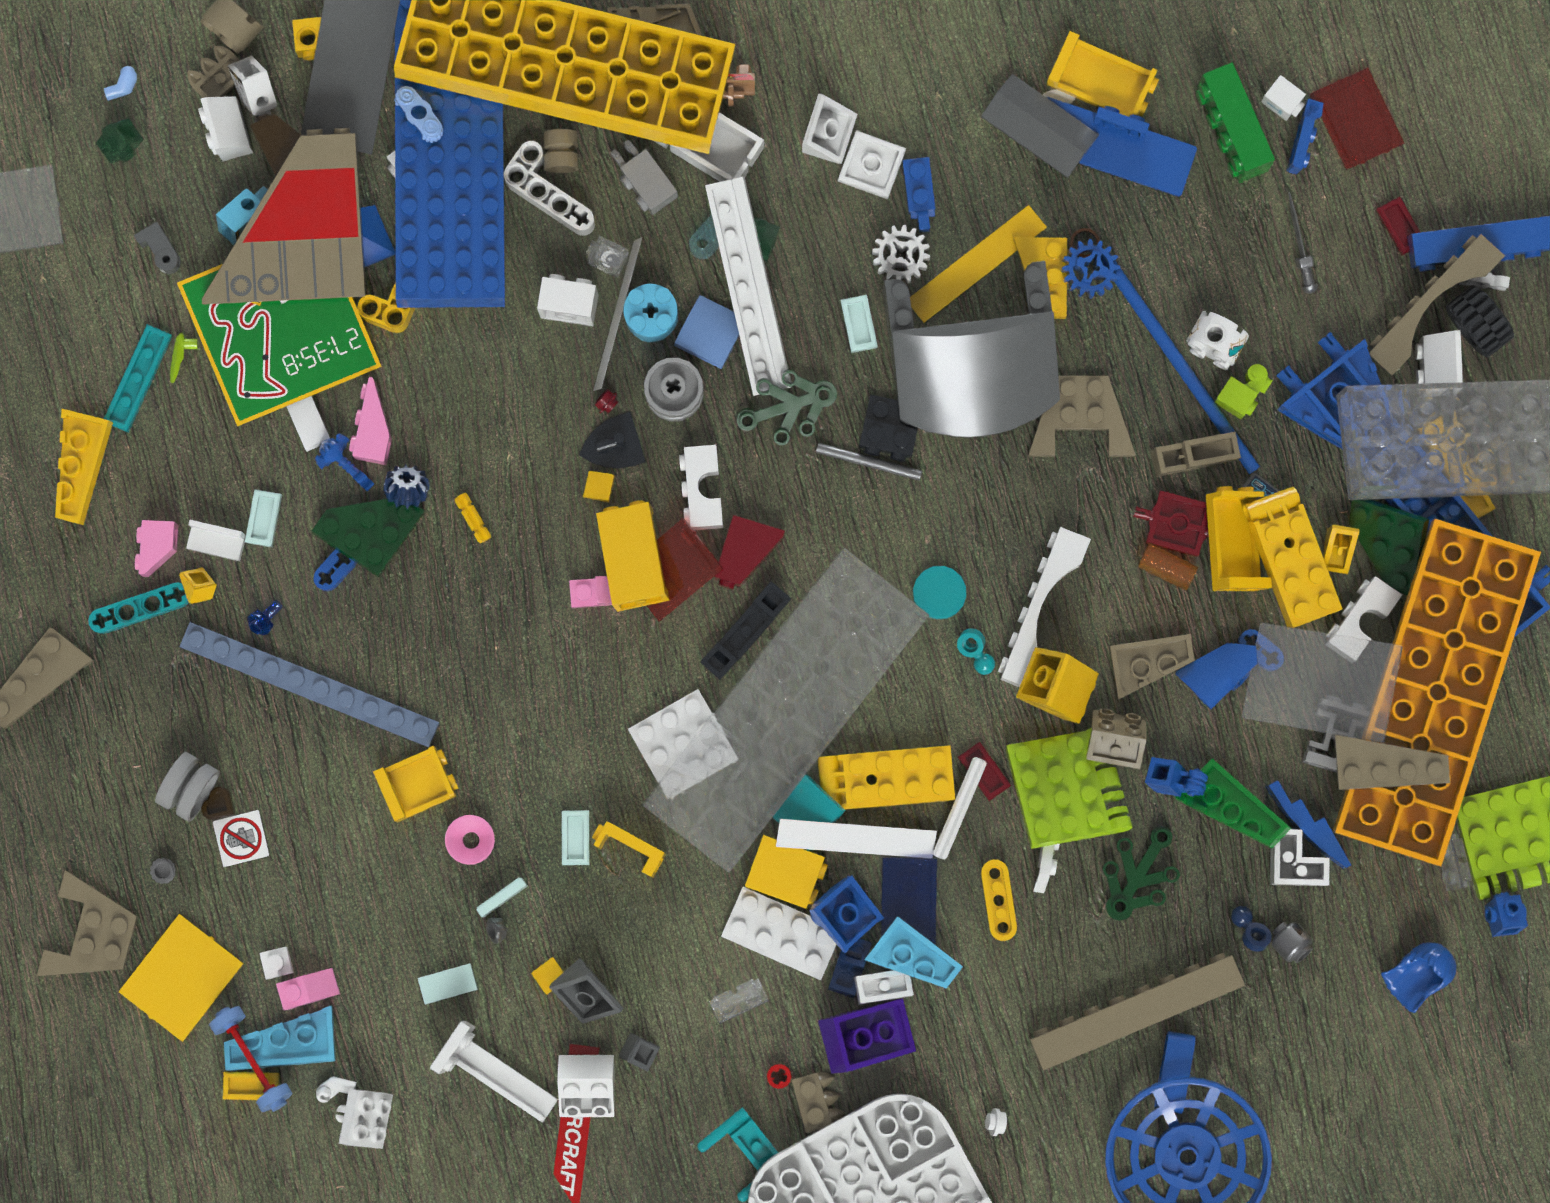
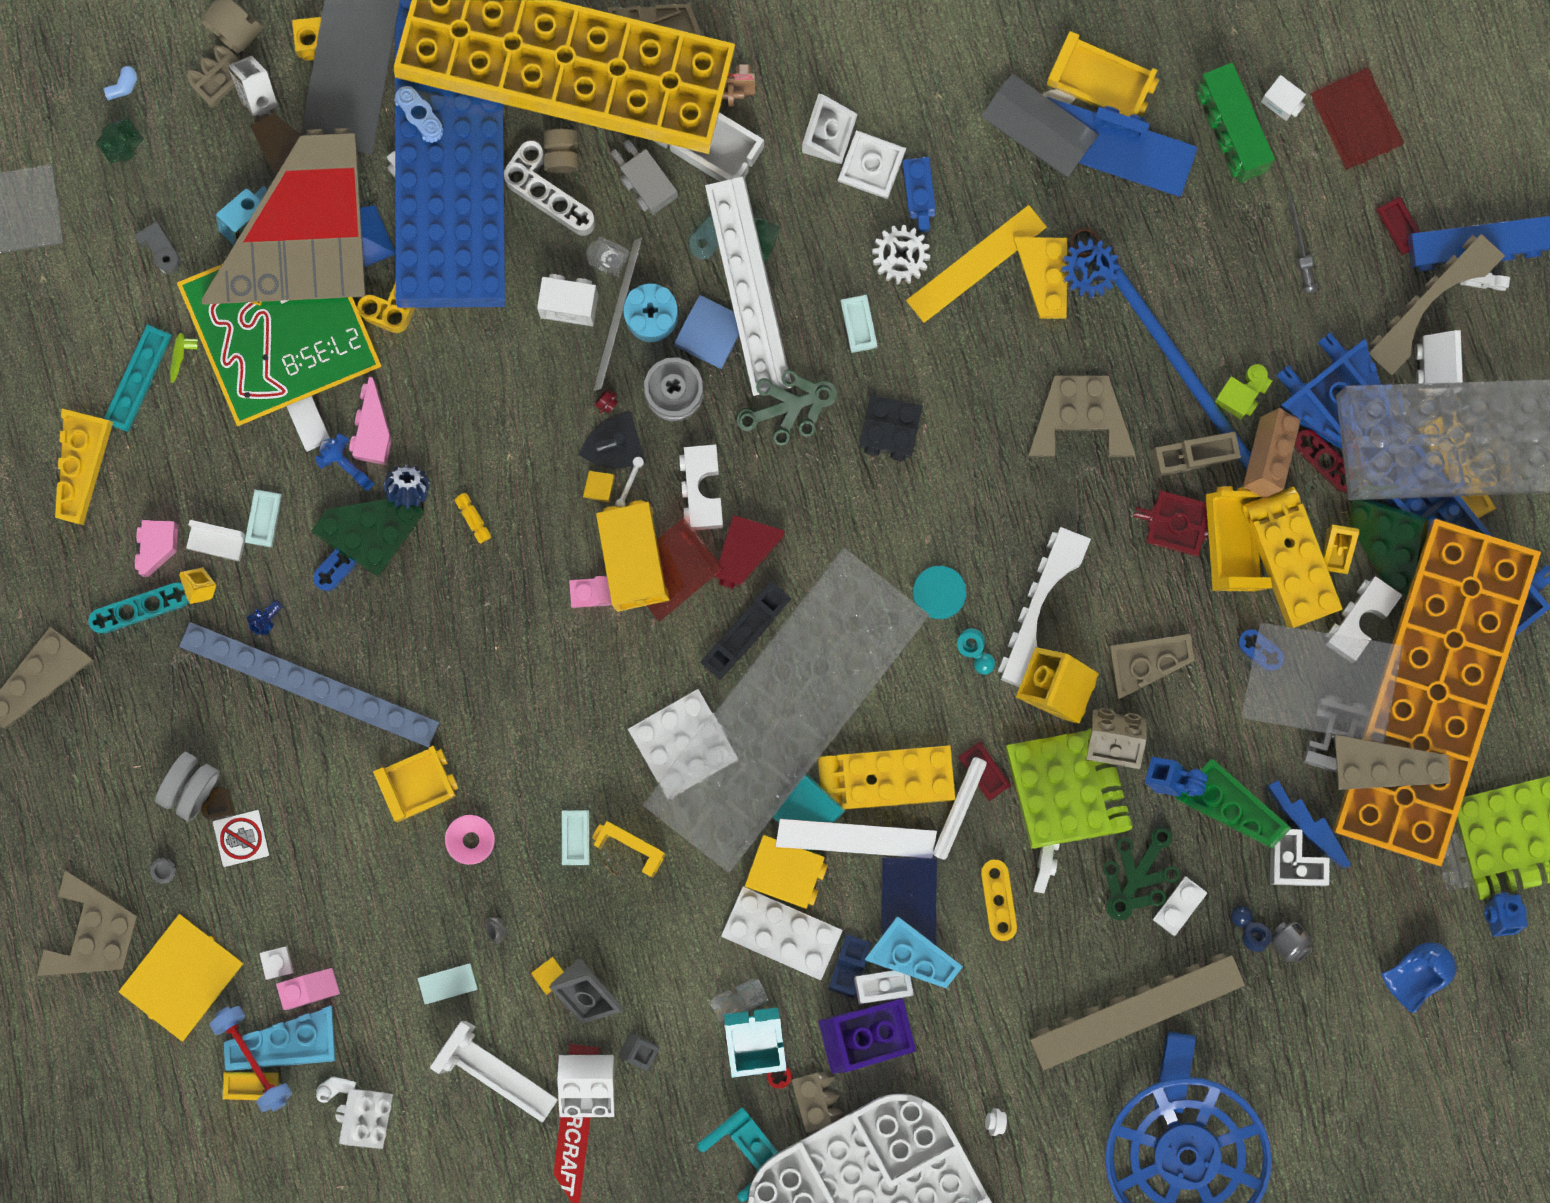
white slope [198,96,253,161] -> none
light aqua tile [476,877,528,918] -> none
blue slope [809,875,884,953] -> none
flat silver bar [816,443,922,481] -> none
dark grey windscreen [882,261,1060,438] -> none
clear orange pin [1138,543,1198,591] -> none
blue panel [1175,643,1258,709] -> none
white brick [1186,311,1249,370] -> none
blue hinge [1287,99,1323,175] -> none
black tyre [1446,285,1514,358] -> none
none -> white hinge [615,457,644,508]
none -> piece [724,1007,786,1077]
none -> white plate [1152,876,1207,936]
none -> medium nougat brick [1243,408,1300,498]
none -> dark red beam [1294,430,1358,493]

